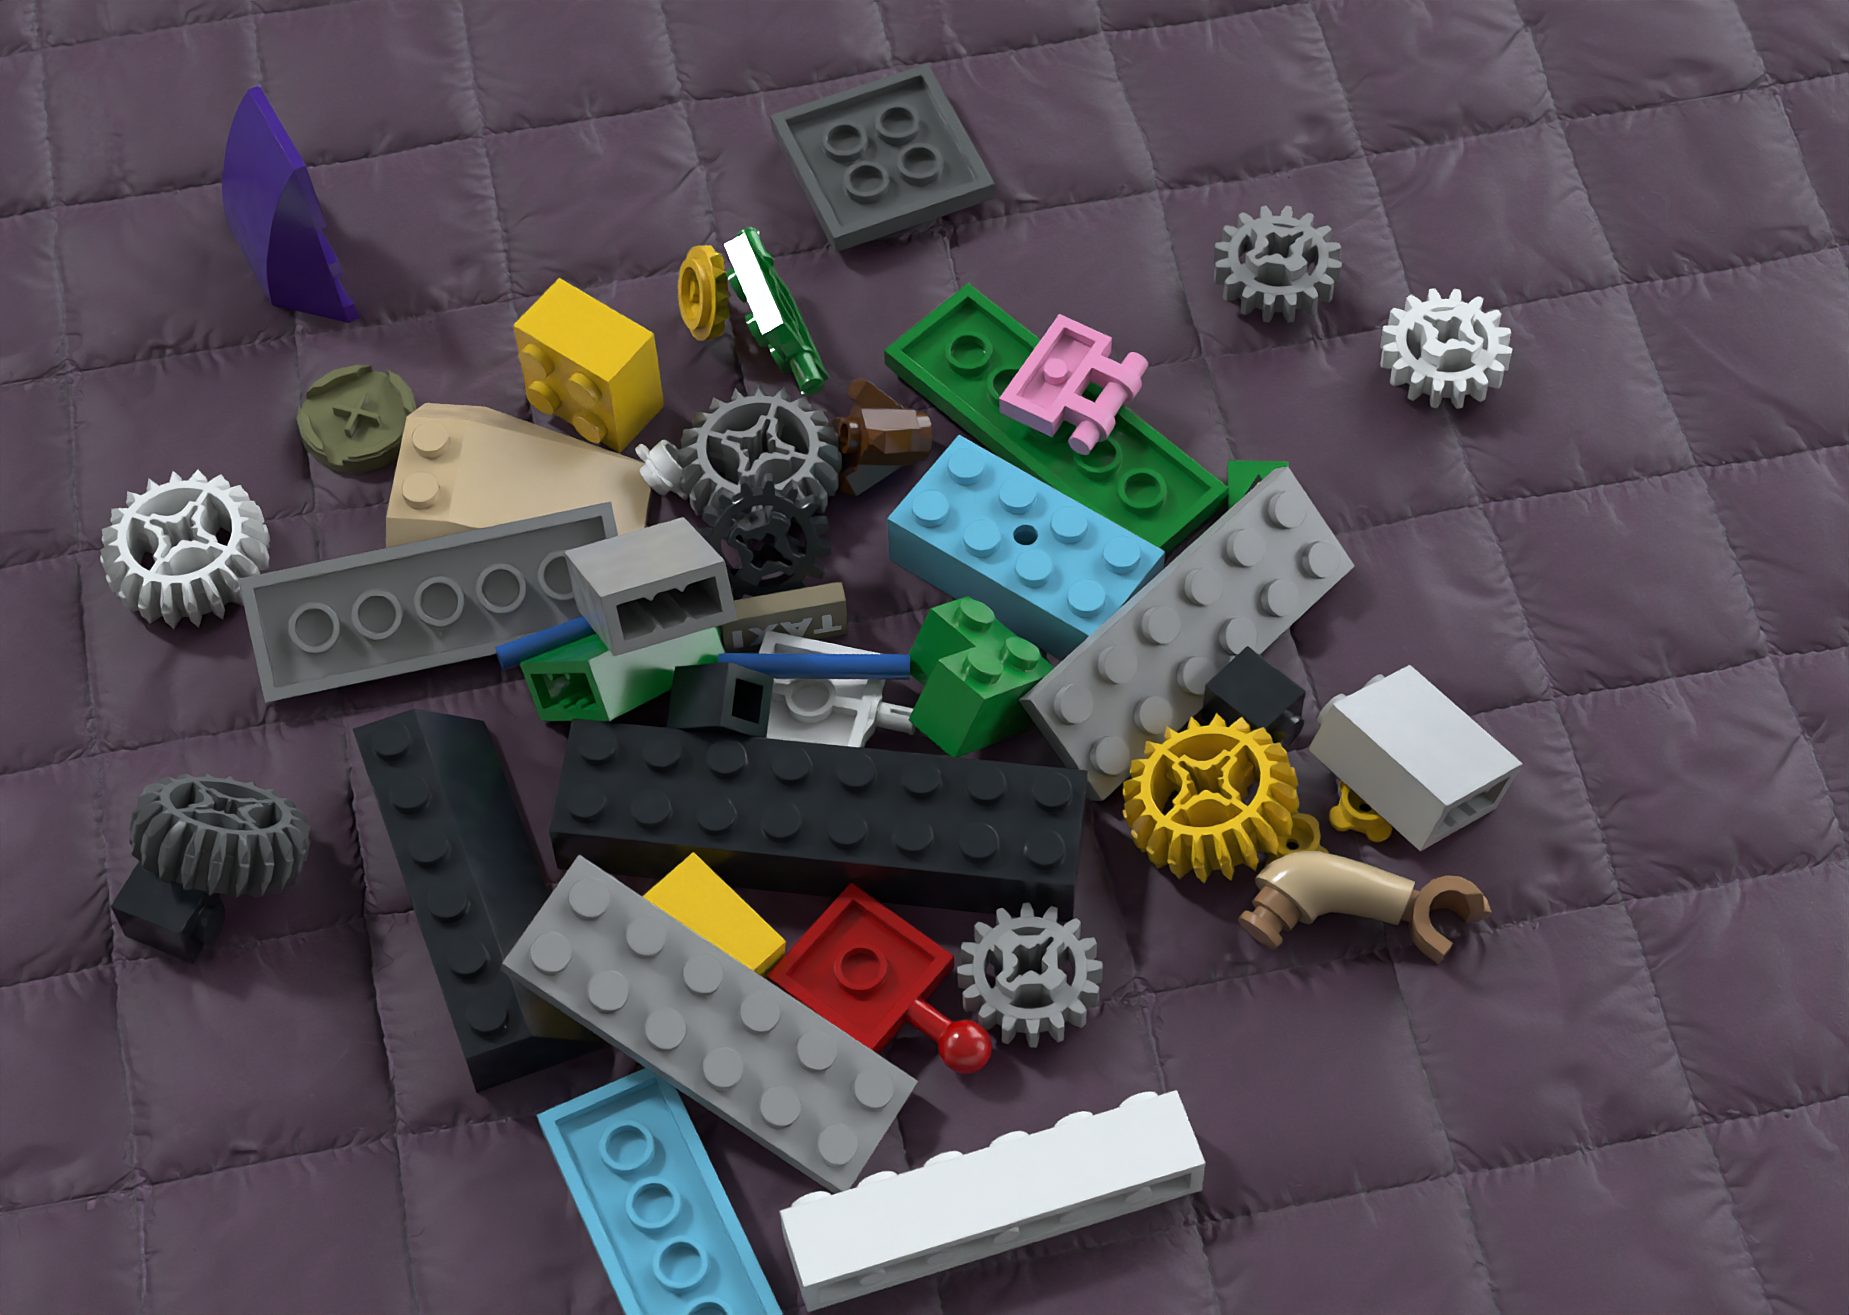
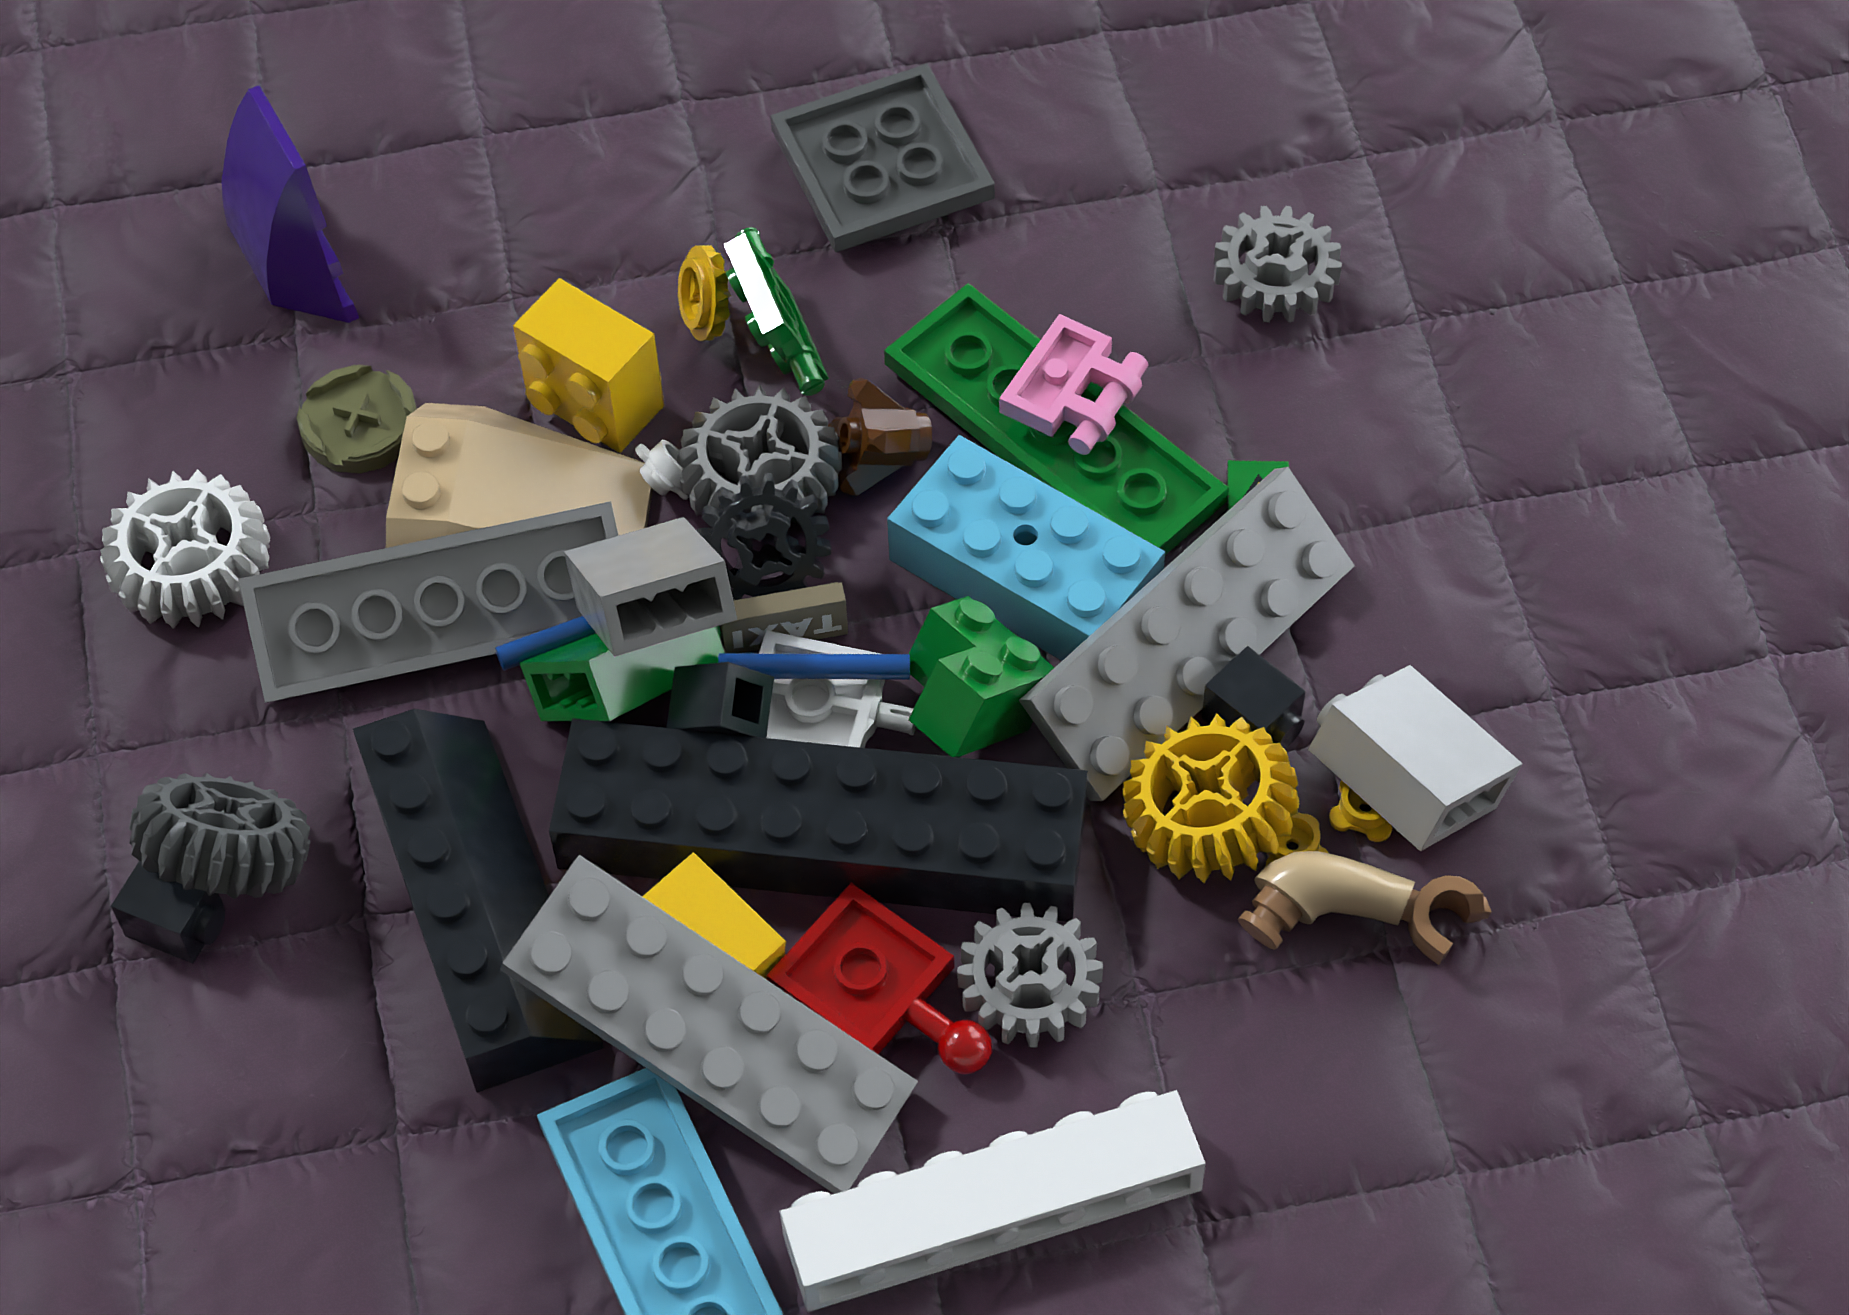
white gear [1380,288,1512,408] -> none

